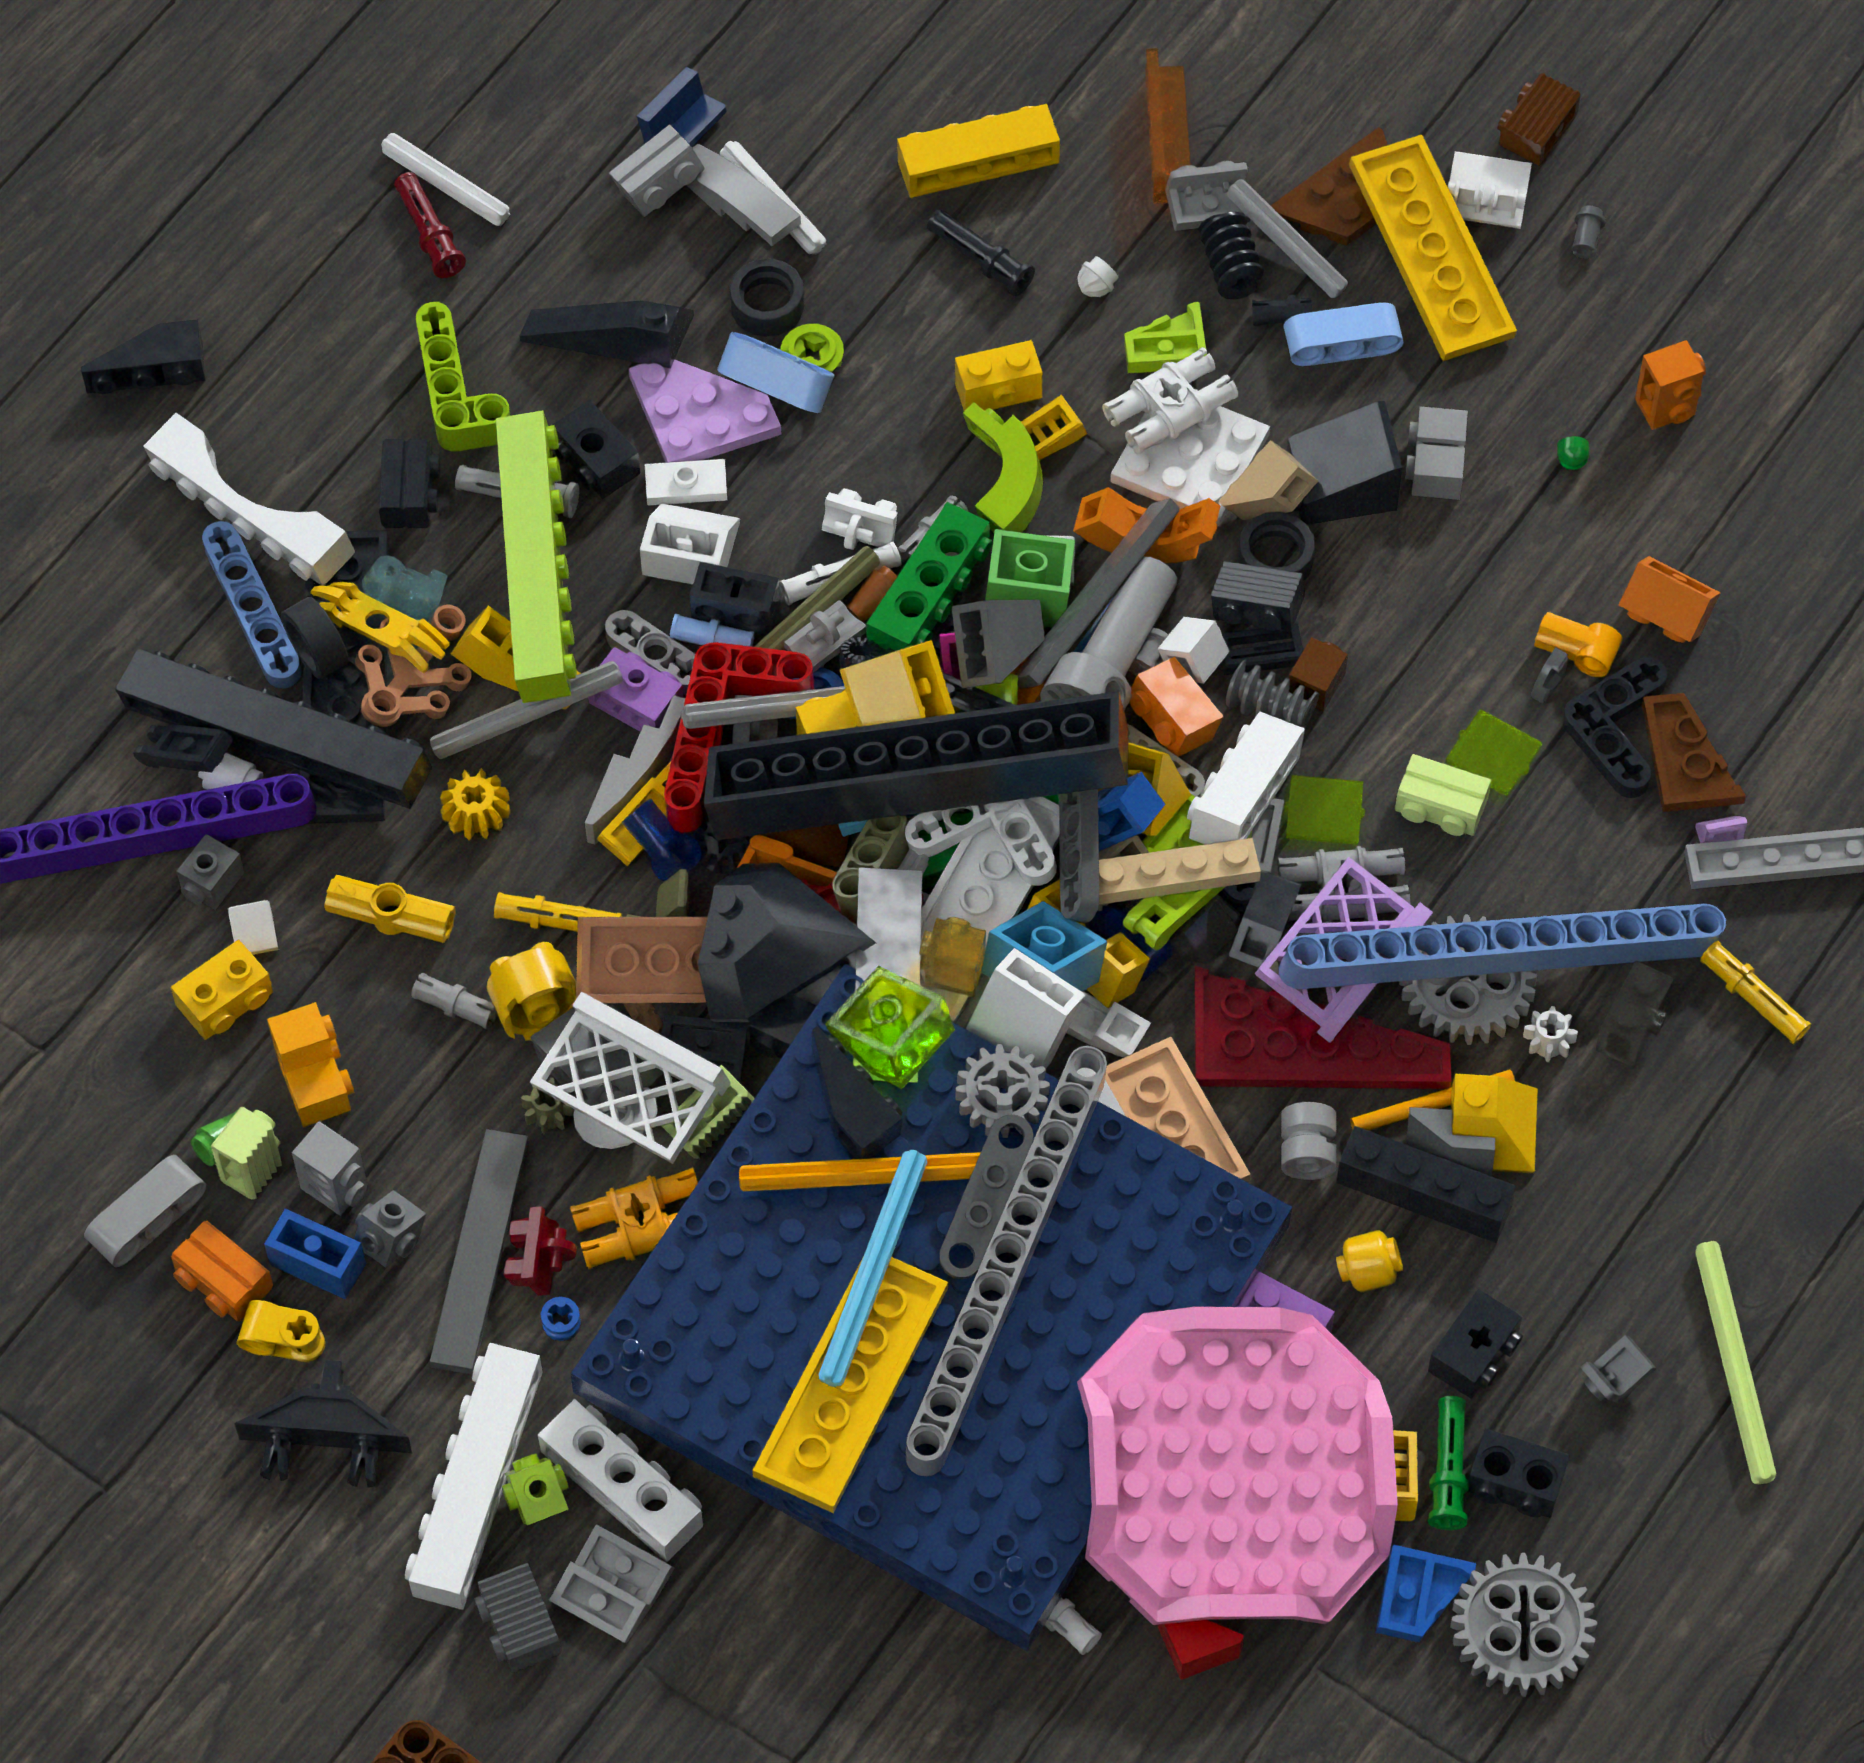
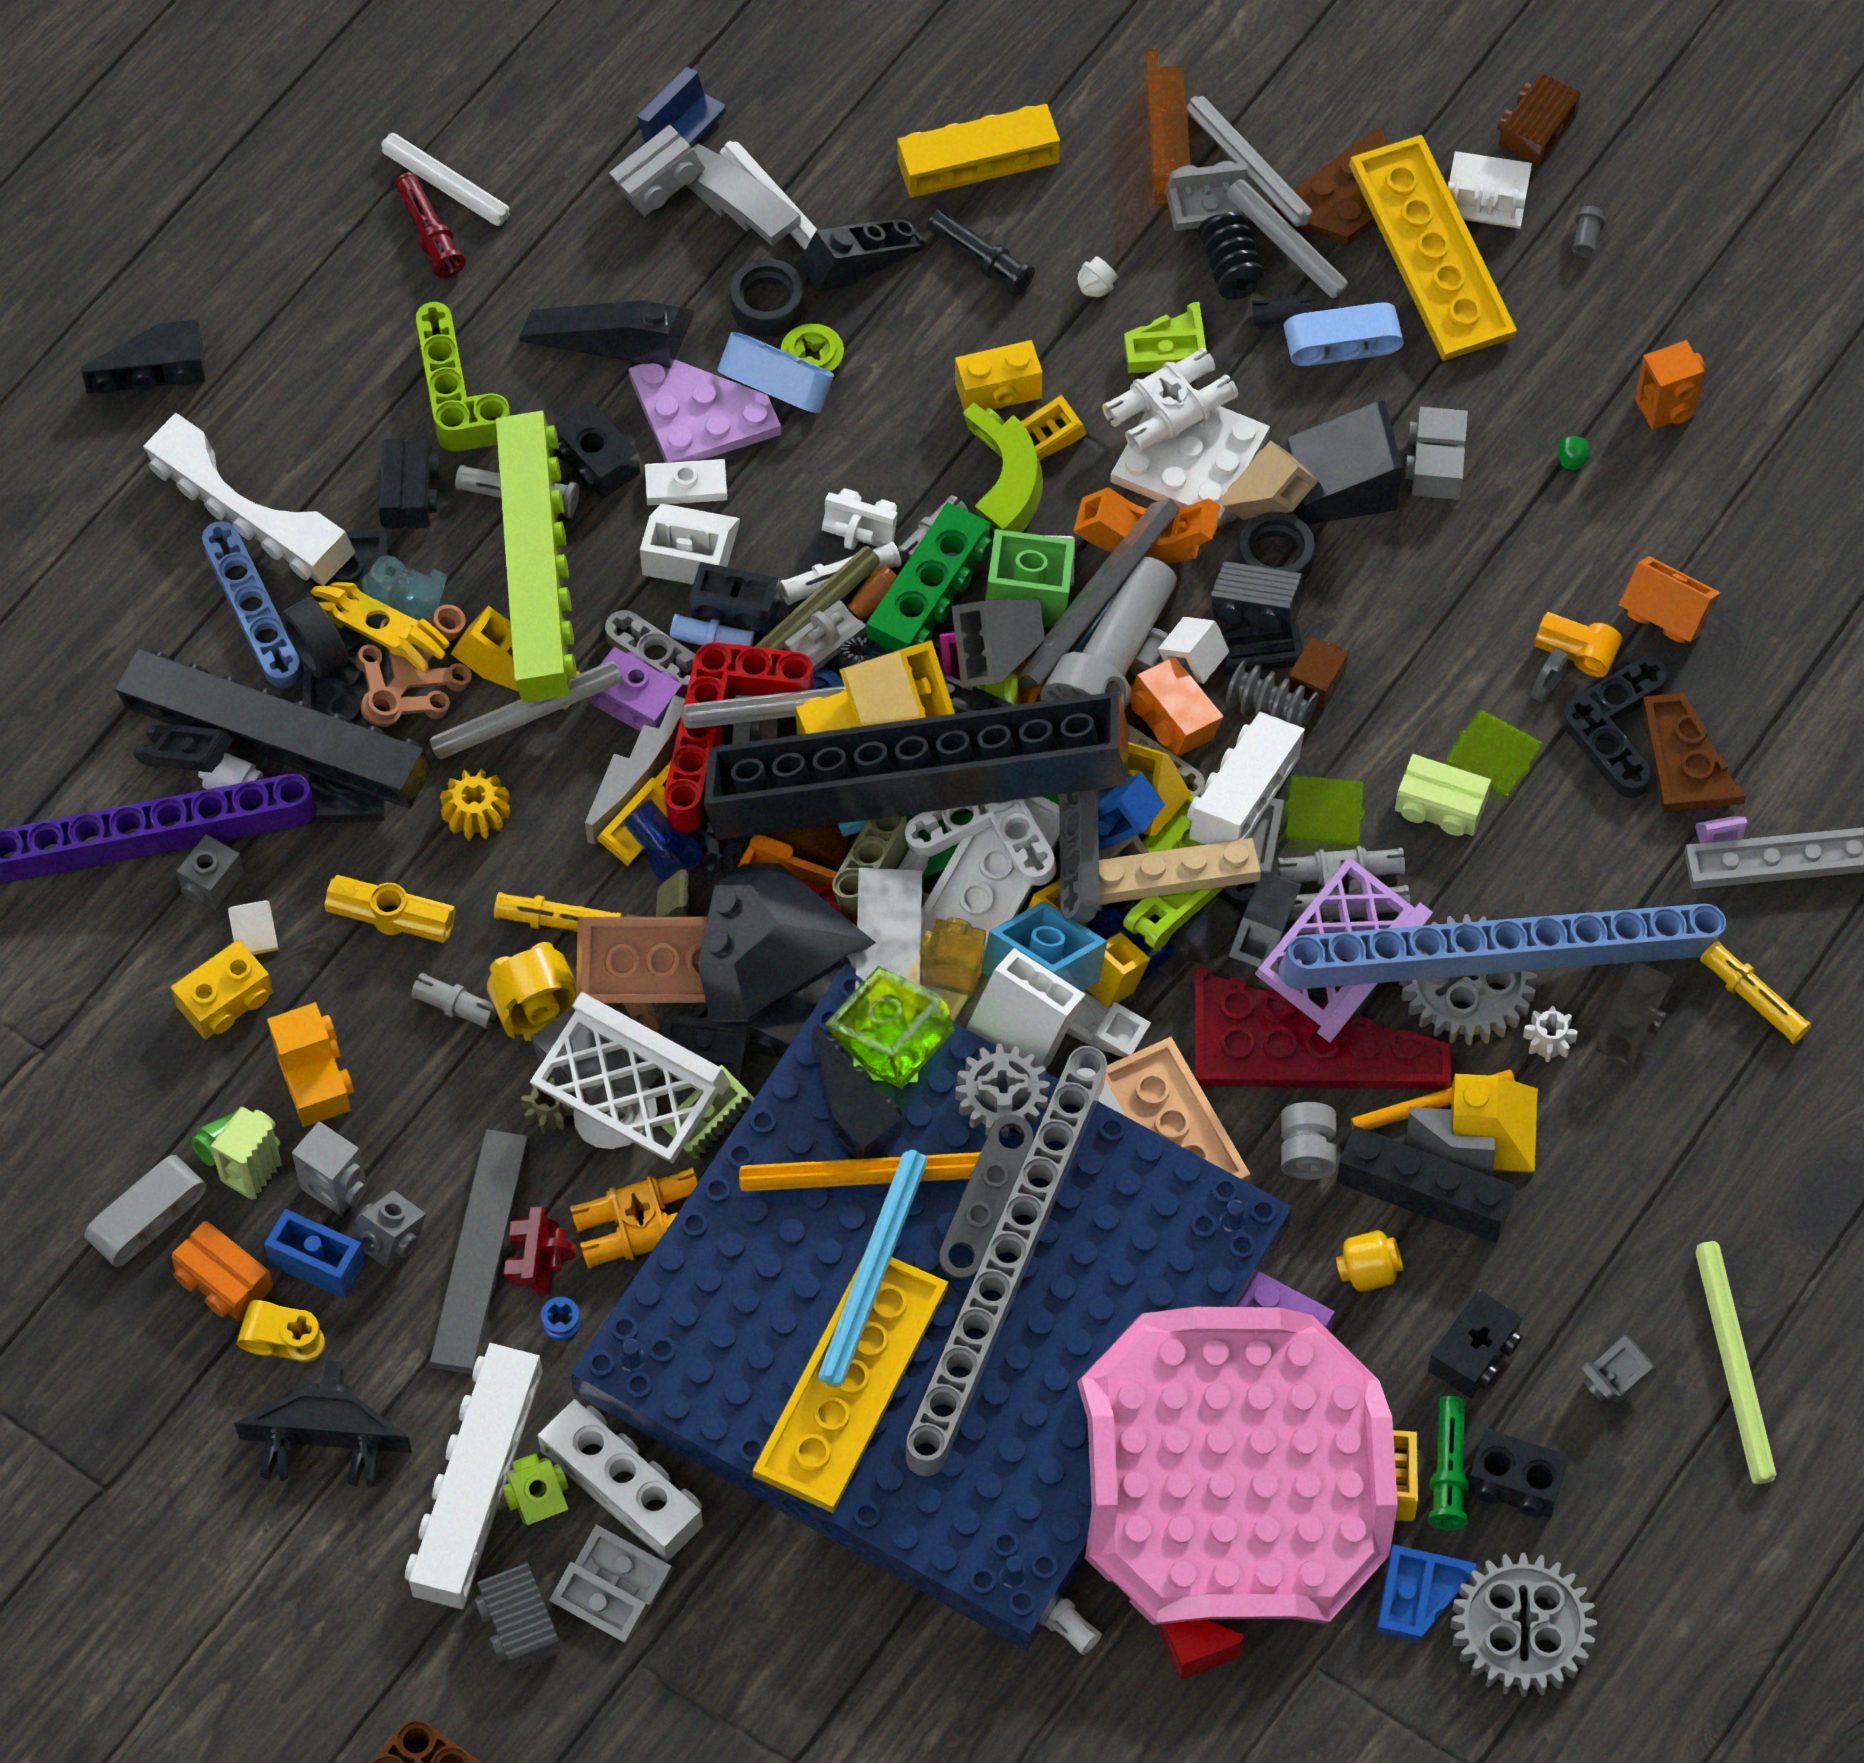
none -> black slope [798,217,926,291]
none -> light grey axle [1186,96,1313,227]

